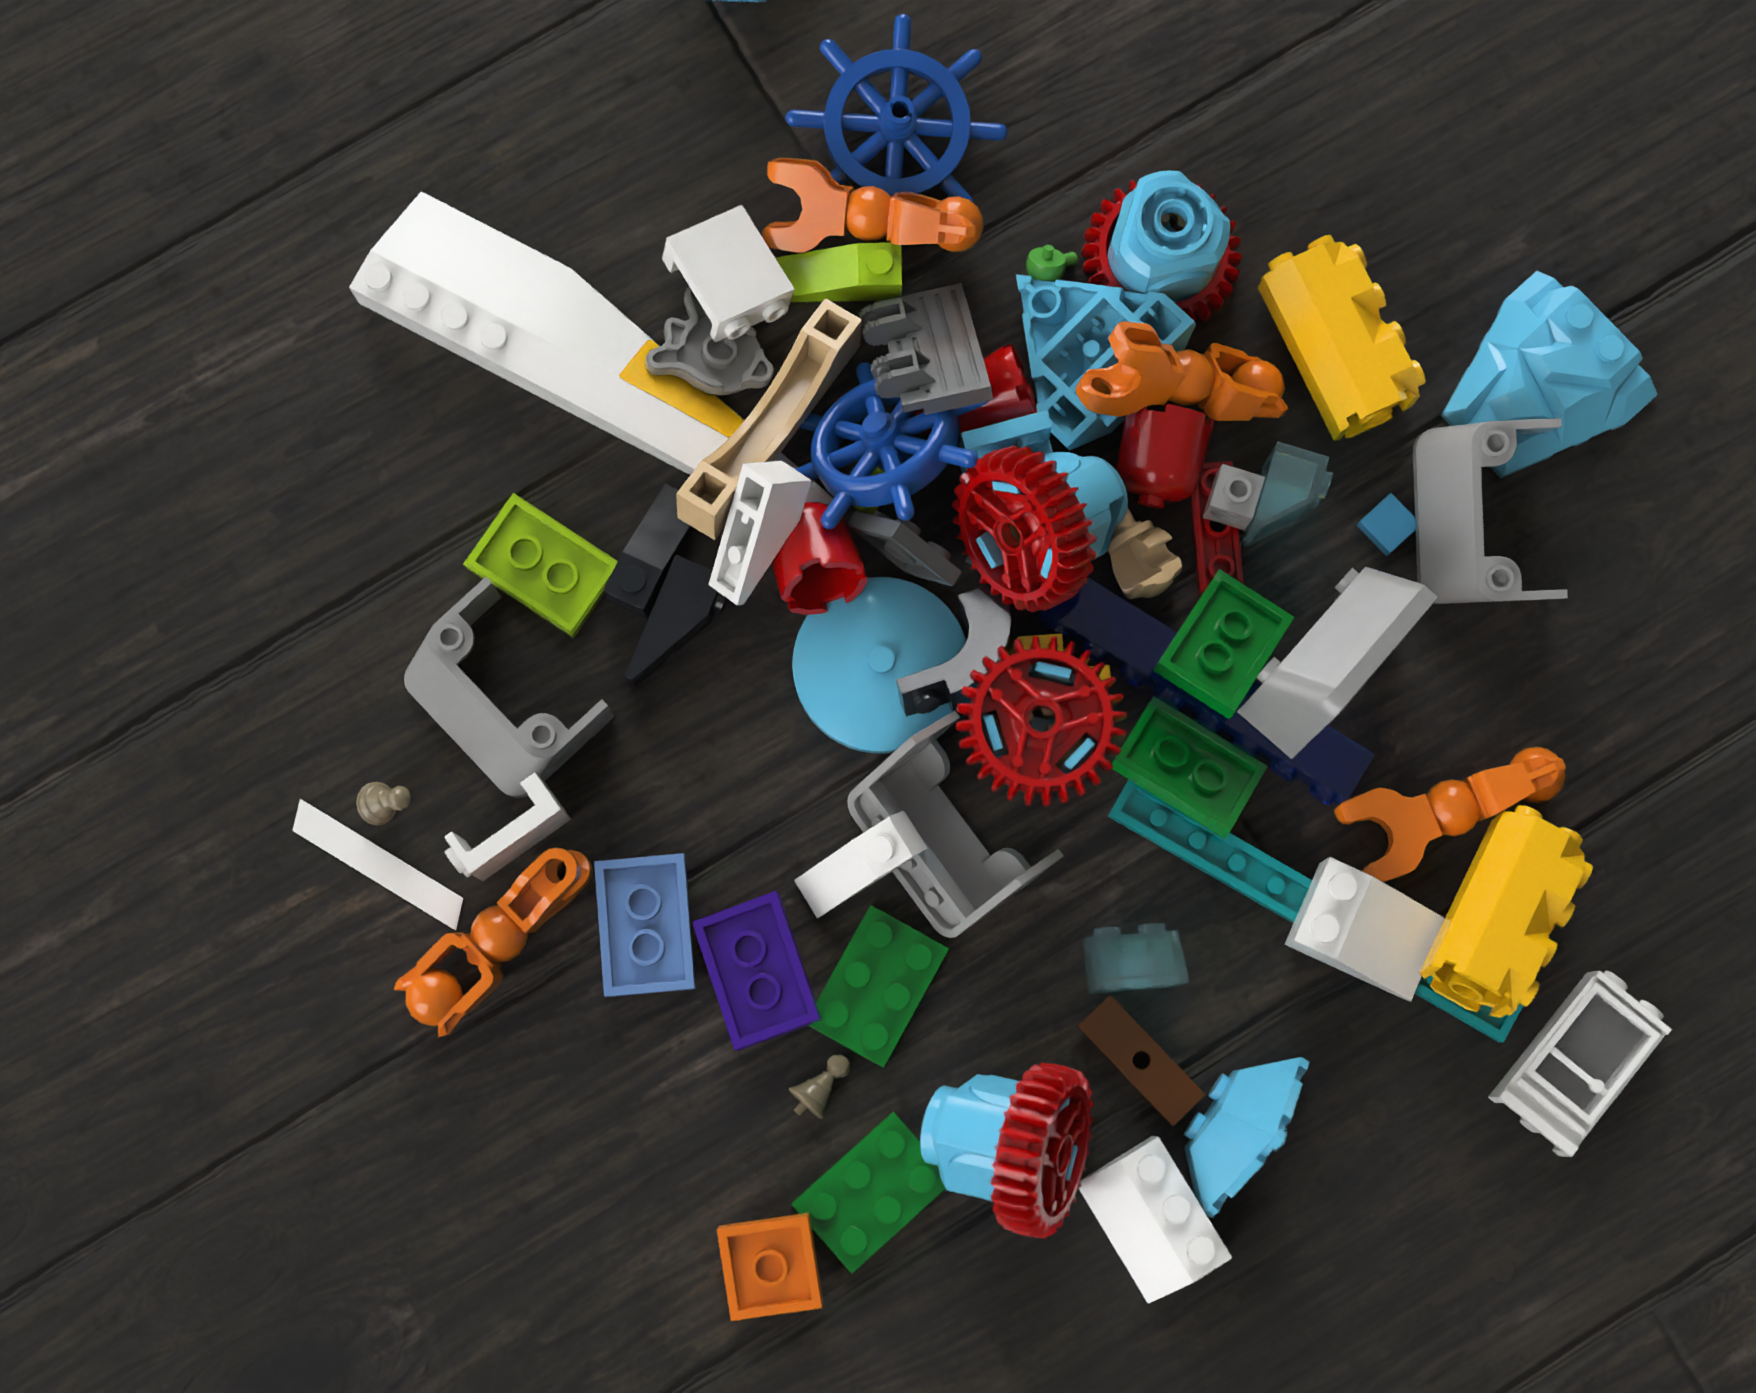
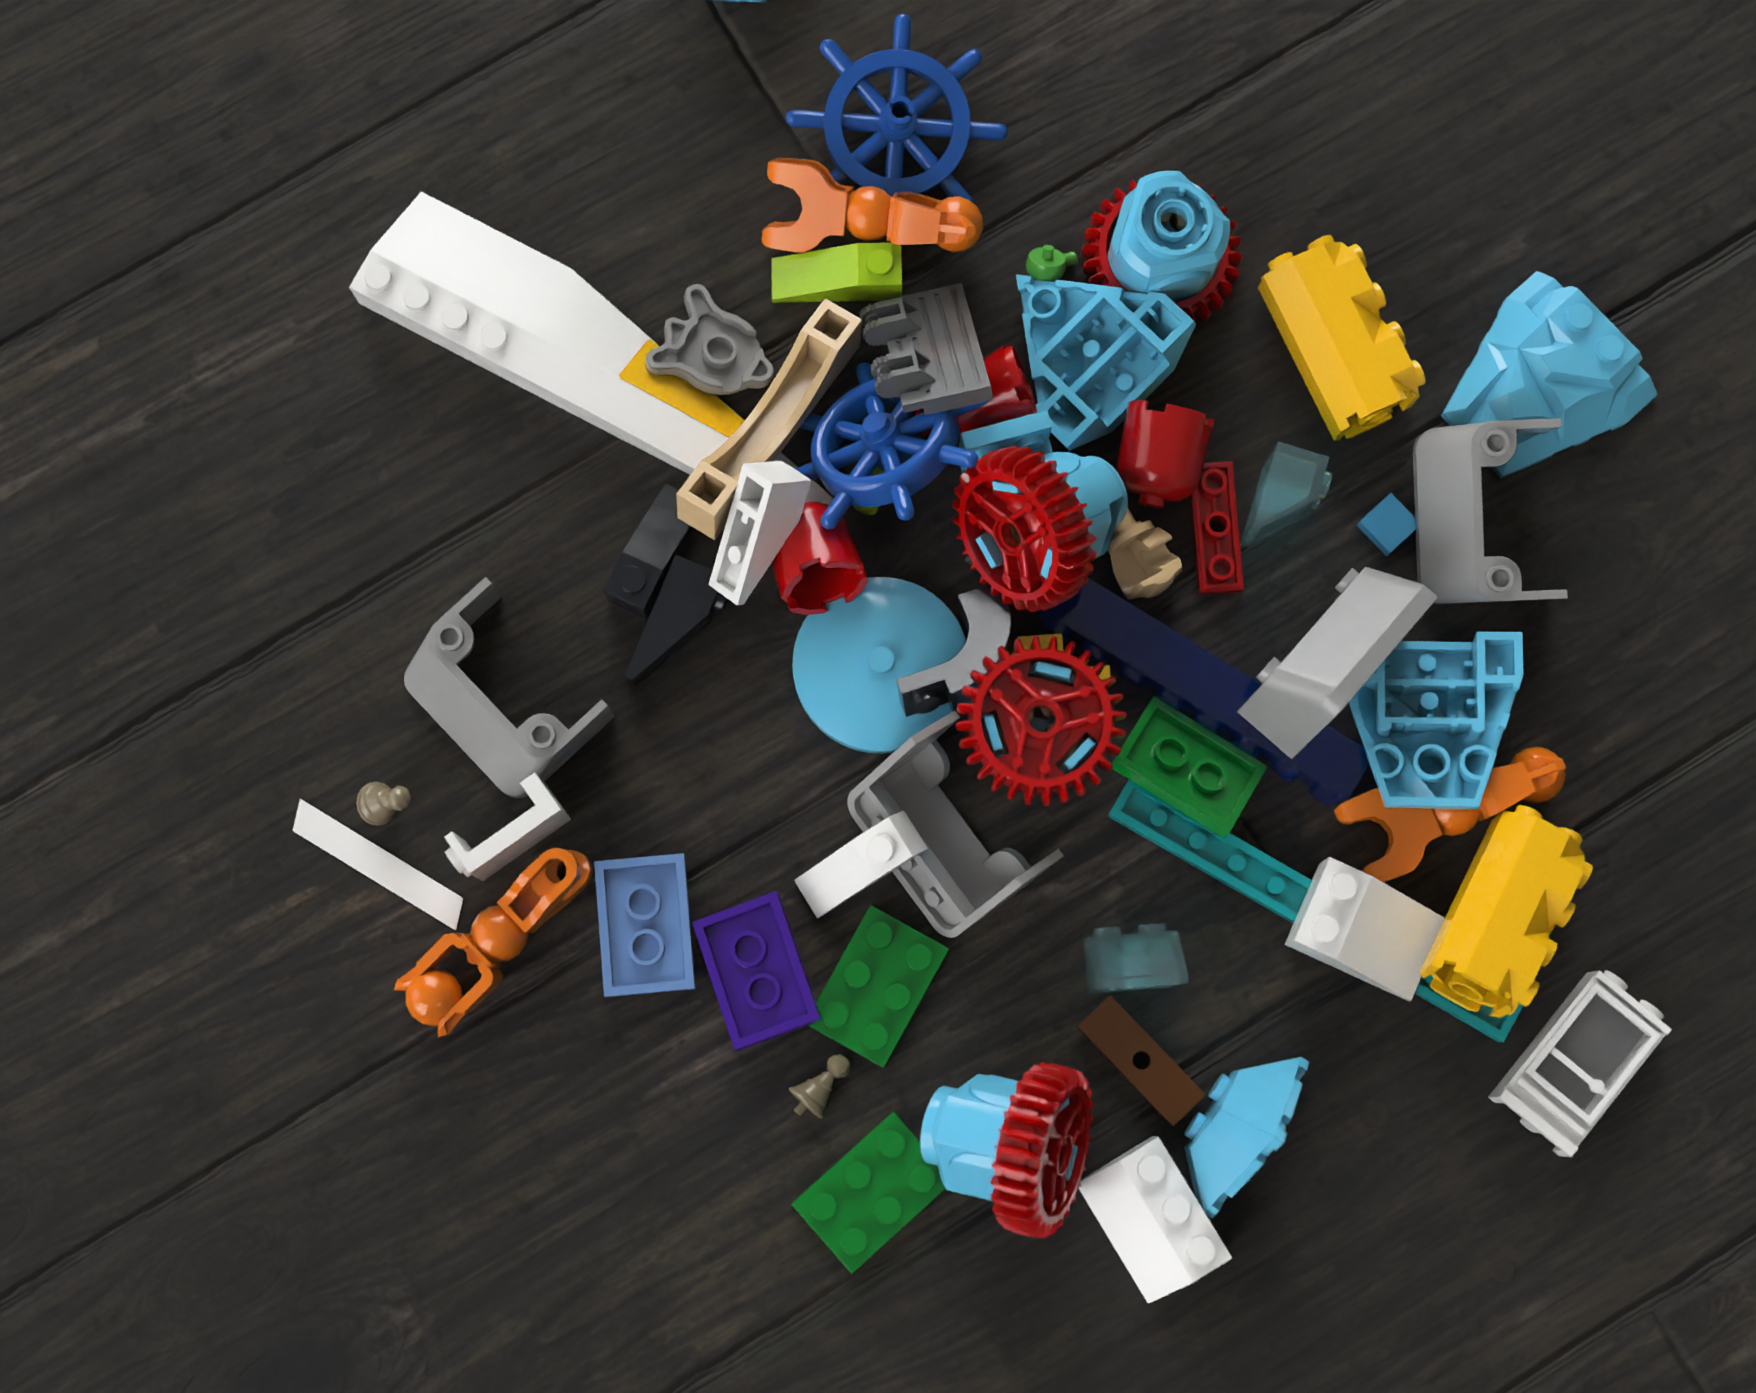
lime tile [463,493,618,639] -> none
white panel [662,205,794,342] -> none
orange plate [717,1213,824,1321] -> none
dark grey plate [847,511,962,587] -> none
orange piece [1075,321,1289,421] -> none
green plate [1153,569,1294,720] -> none
light grey brick [1202,464,1265,530] -> none
none -> medium azure wedge [1349,631,1523,809]

